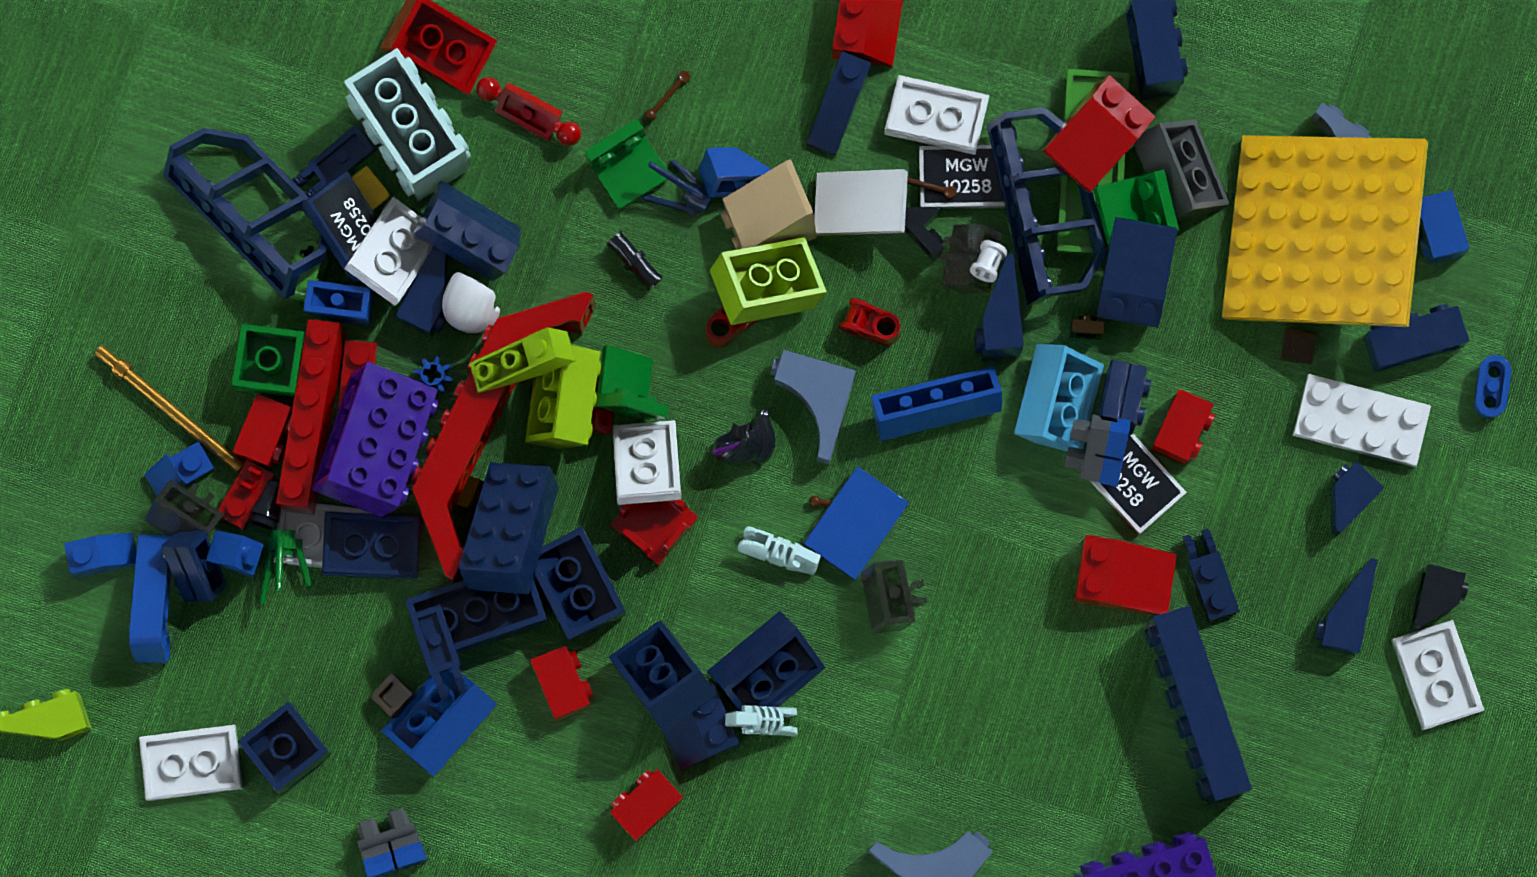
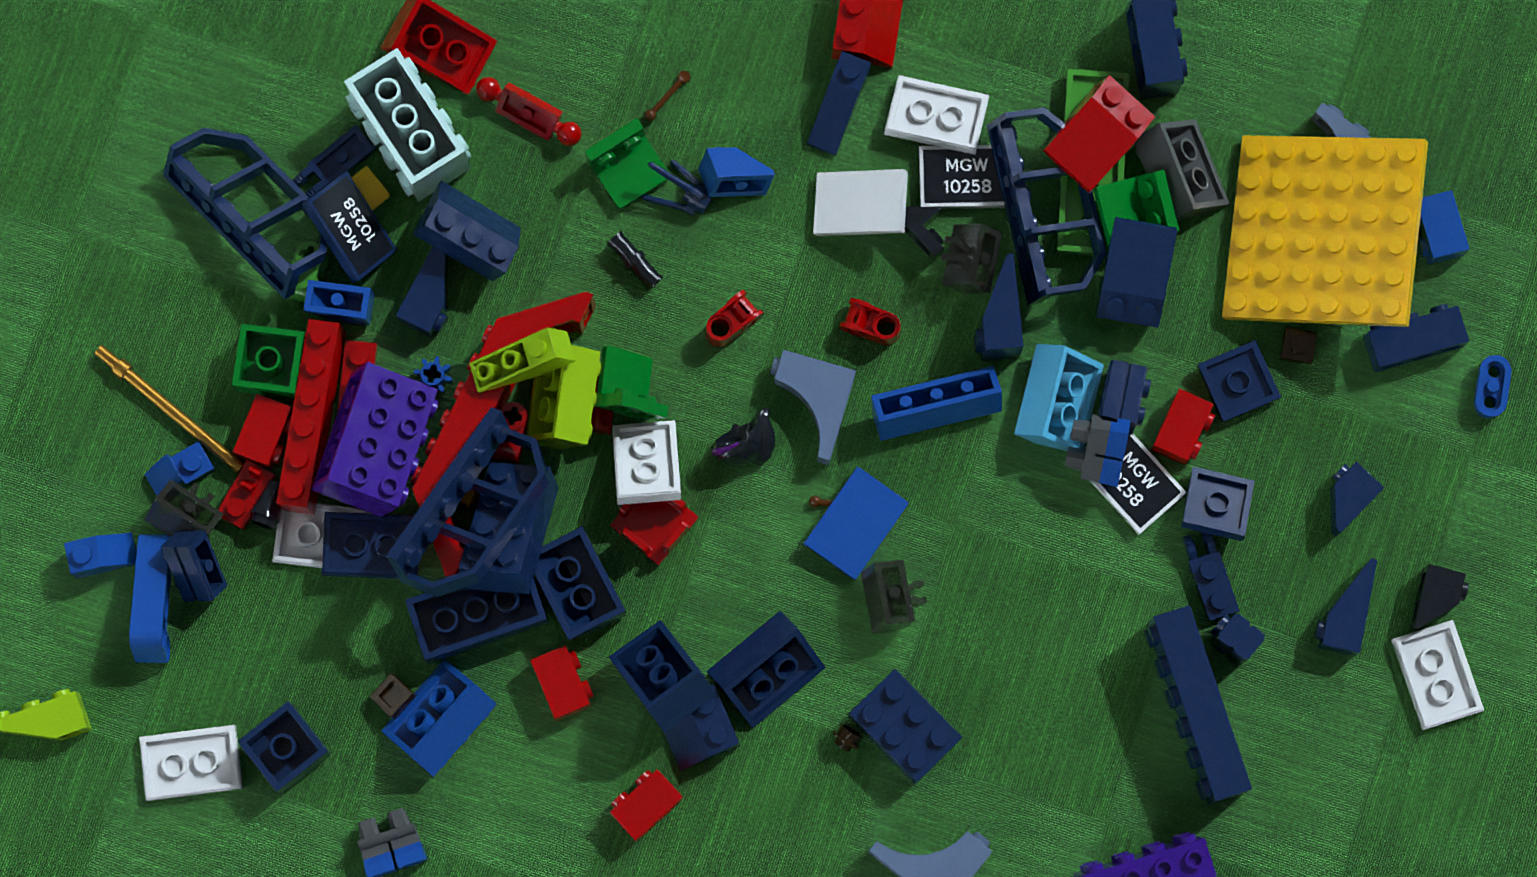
blue slope [206,530,264,578] -> none
green plant [260,530,312,605] -> none
white tile [344,197,433,306] -> none
dark blue hinge [410,604,467,700] -> none
white piece [442,272,500,333] -> none
lime brick [710,237,827,325] -> none
tan slope [720,159,817,250] -> none
light aqua hinge [725,705,797,736] -> none
light aqua hinge [737,526,821,575] -> none
reddish brown hinge [907,177,957,199] -> none
white bush [970,240,1007,282] -> none
dark brown plate [1069,315,1104,340] -> none
red slope [1073,535,1177,615] -> none
white plate [1292,374,1431,468] -> none
none -> dark blue plate [386,407,549,597]
none -> red piece [491,402,529,464]
none -> dark brown plate [833,724,863,752]
none -> dark blue brick [848,669,963,785]
none -> dark blue plate [1181,466,1255,541]
none -> dark blue plate [1197,340,1281,423]
none -> dark blue brick [1210,613,1265,666]

